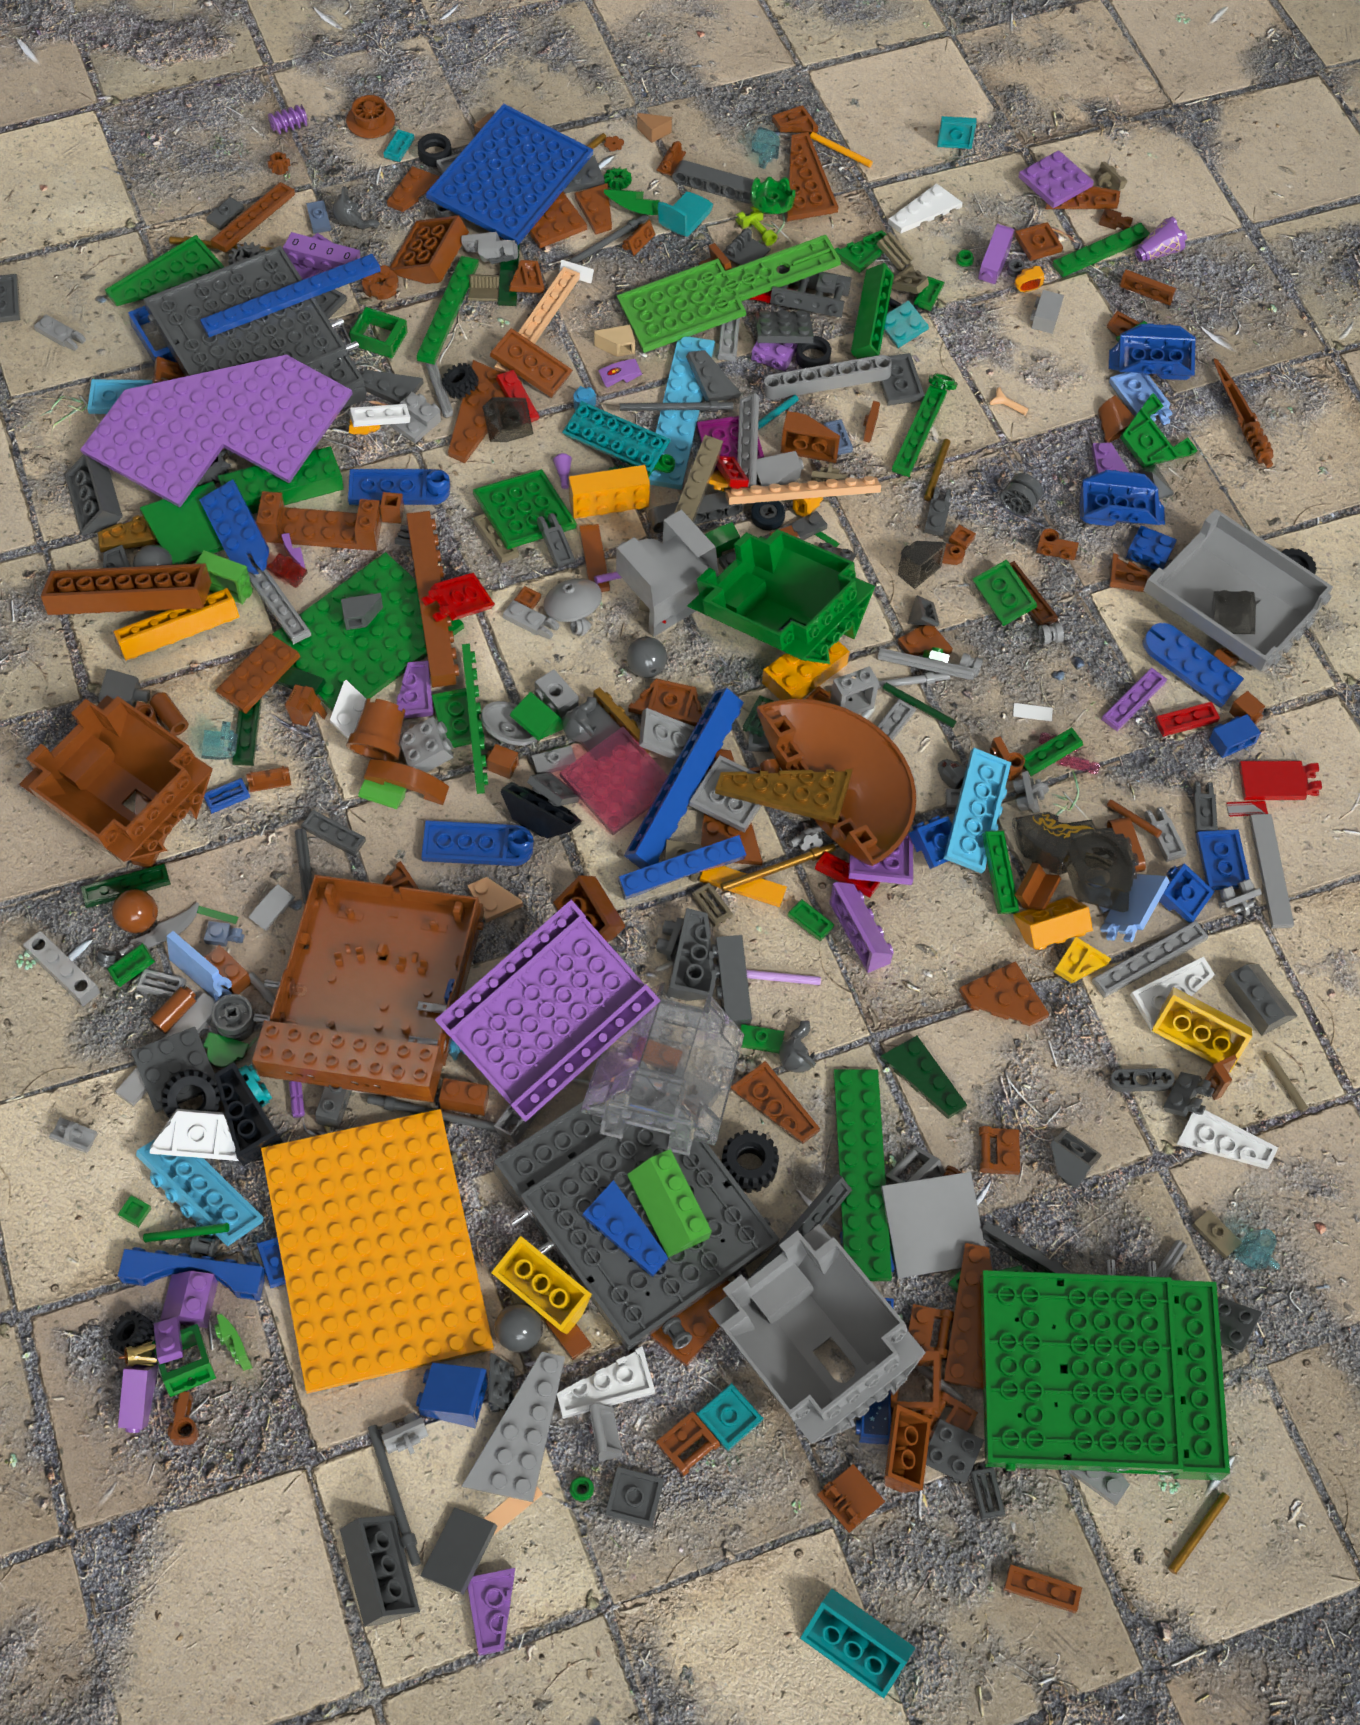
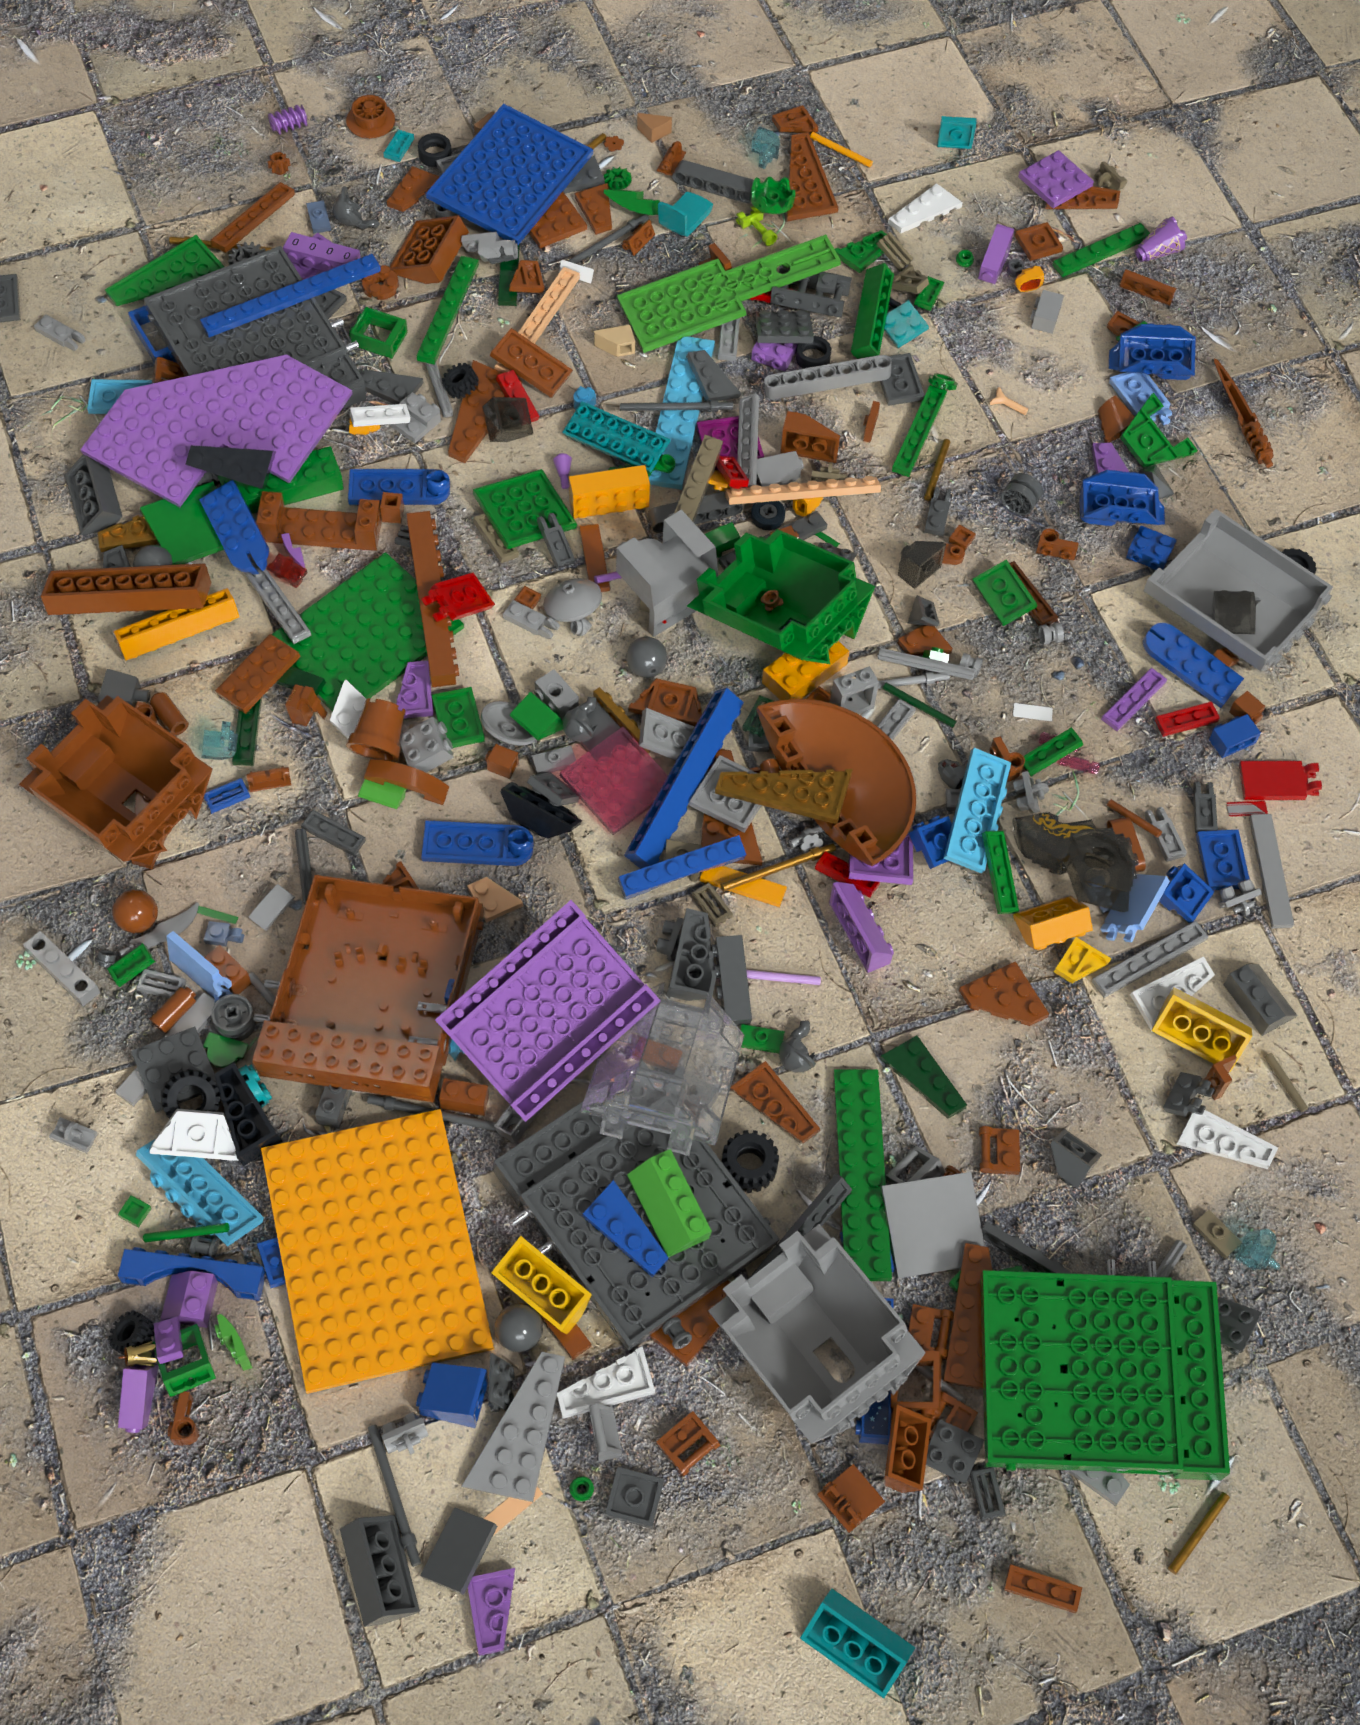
dark green tile [81,863,171,908] -> none
bright green window [195,550,253,605] -> none
dark grey plate [206,197,244,230] -> none
medium lavender piece [289,1081,305,1118] -> none
dark grey slope [341,593,383,630] -> none
green plate [462,643,488,794] -> none
dark tan piece [468,274,499,301] -> none
dark orange slope [553,875,626,942] -> none
medium lavender slope [599,359,642,388] -> none
teal plate [696,1383,764,1452] -> none
dark grey hinge [723,228,771,266] -> none
teal bar [758,395,799,430] -> none
green plate [788,899,834,942] -> none
sand blue plate [823,419,853,455] -> none
dark orange panel [1015,863,1061,910] -> none
reddish brown plate [1099,208,1133,230] -> none
dark orange wing [1109,553,1151,592] -> none
dark grey beam [1109,1068,1175,1092] -> none
none -> black wedge [185,445,276,489]
none -> dark orange plate [760,590,784,612]

